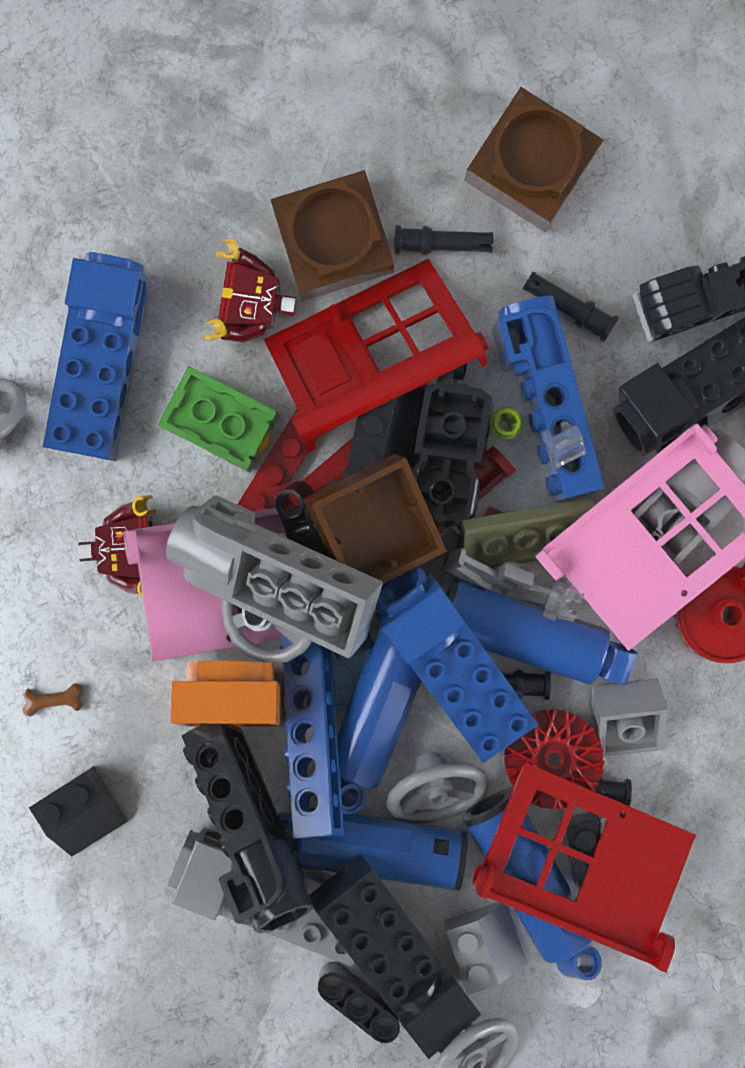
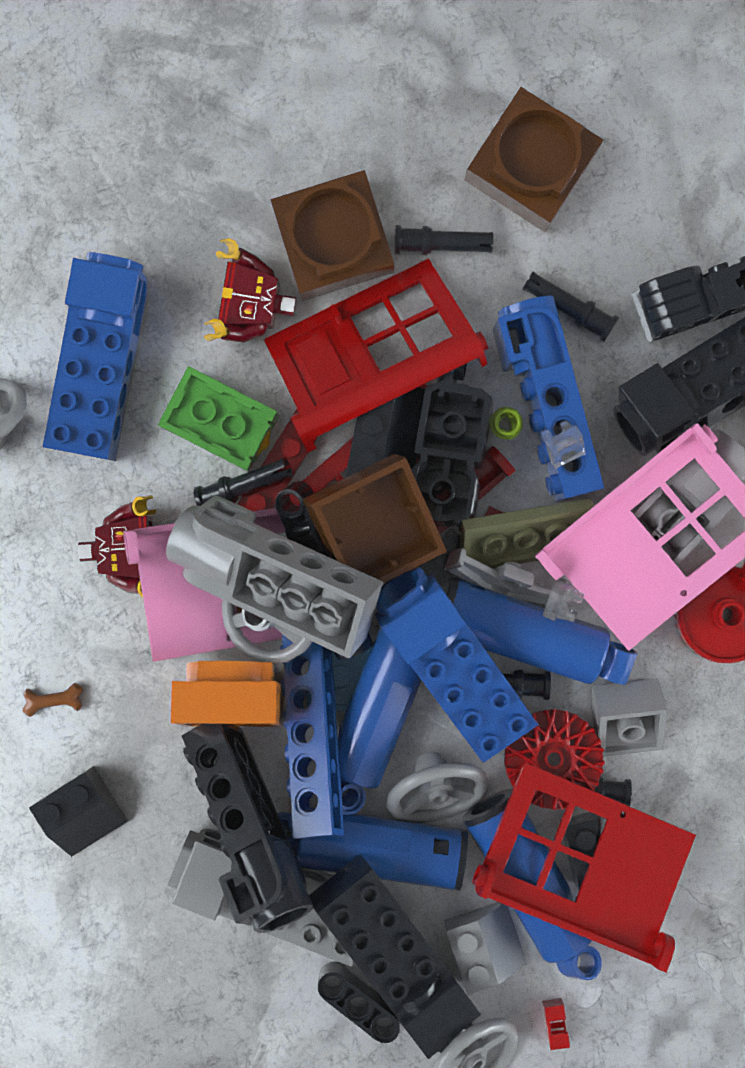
none -> black pin [193,457,293,506]
none -> red piece [542,998,570,1050]

